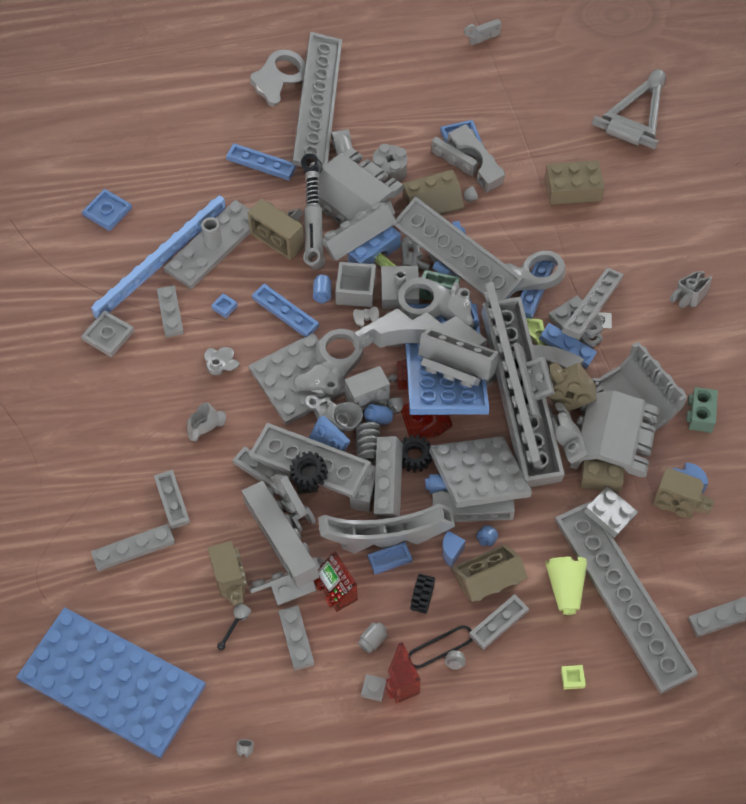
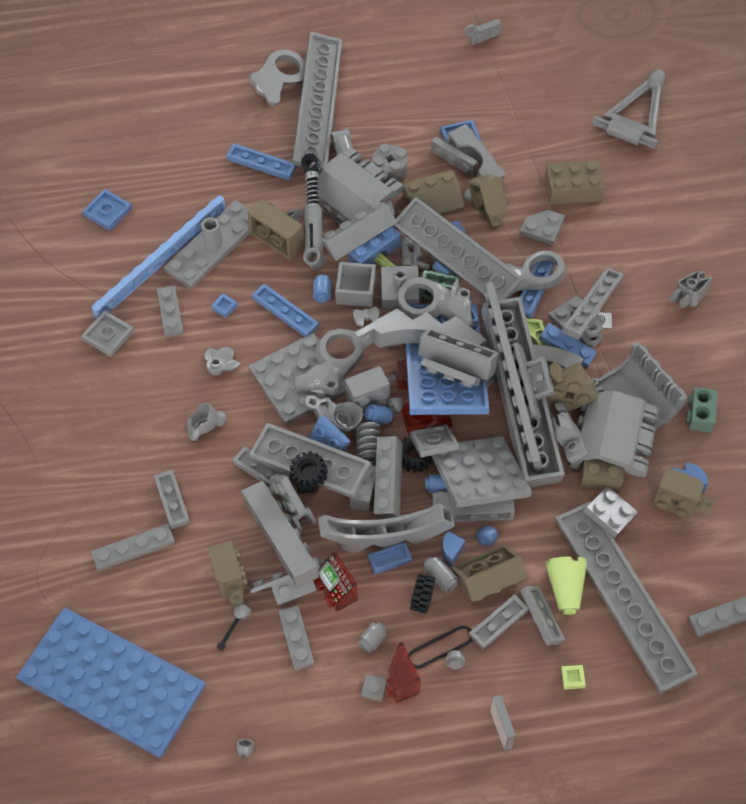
none -> light grey tile [410,424,459,457]
none -> light grey head [423,556,458,593]
none -> dark tan hinge [467,174,508,227]
none -> light grey tile [490,695,516,751]
none -> light grey plate [519,210,565,246]
none -> light grey plate [521,586,565,645]

